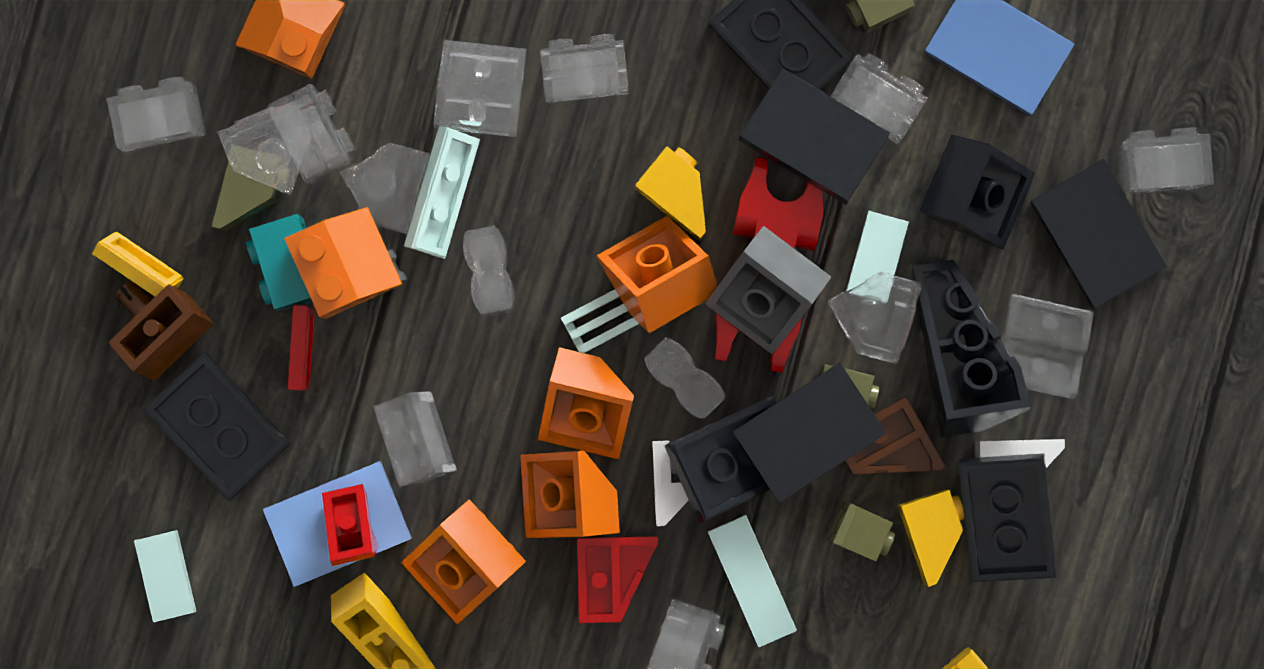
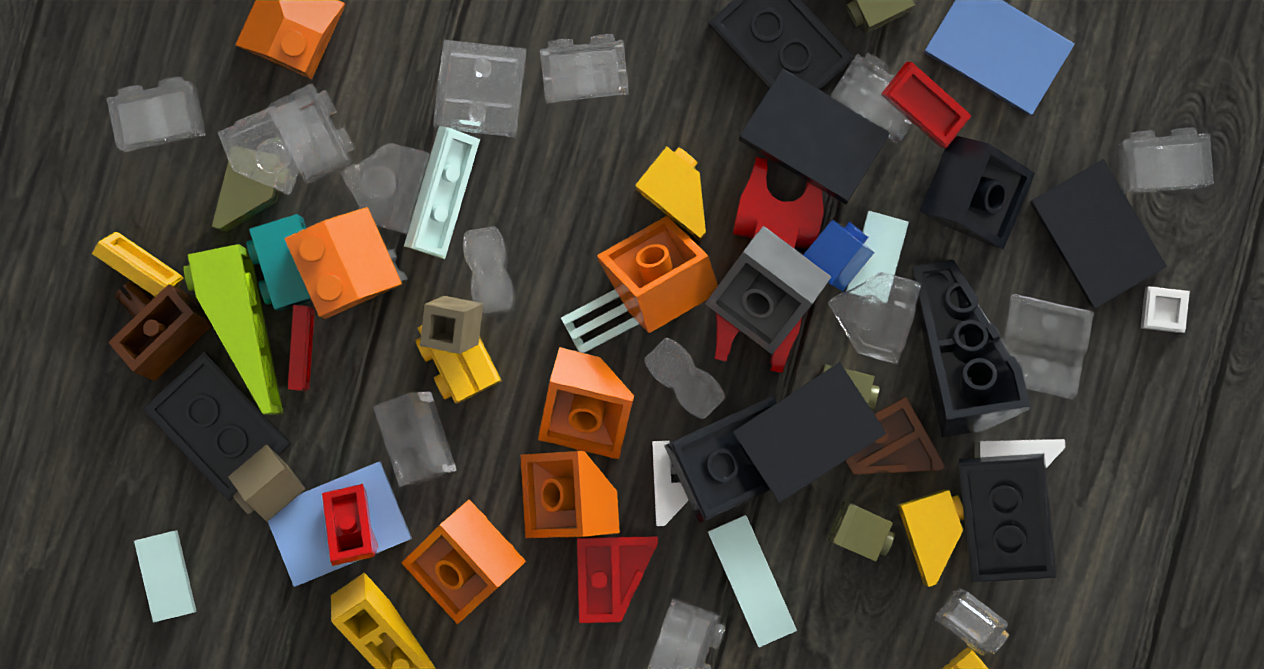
none -> lime slope [184,244,283,415]
none -> dark tan brick [228,444,305,522]
none -> yellow brick [415,325,502,404]
none -> dark tan brick [420,296,483,354]
none -> blue brick [803,219,875,291]
none -> red tile [881,62,971,148]
none -> clear brick [935,587,1009,655]
none -> white tile [1141,286,1190,333]

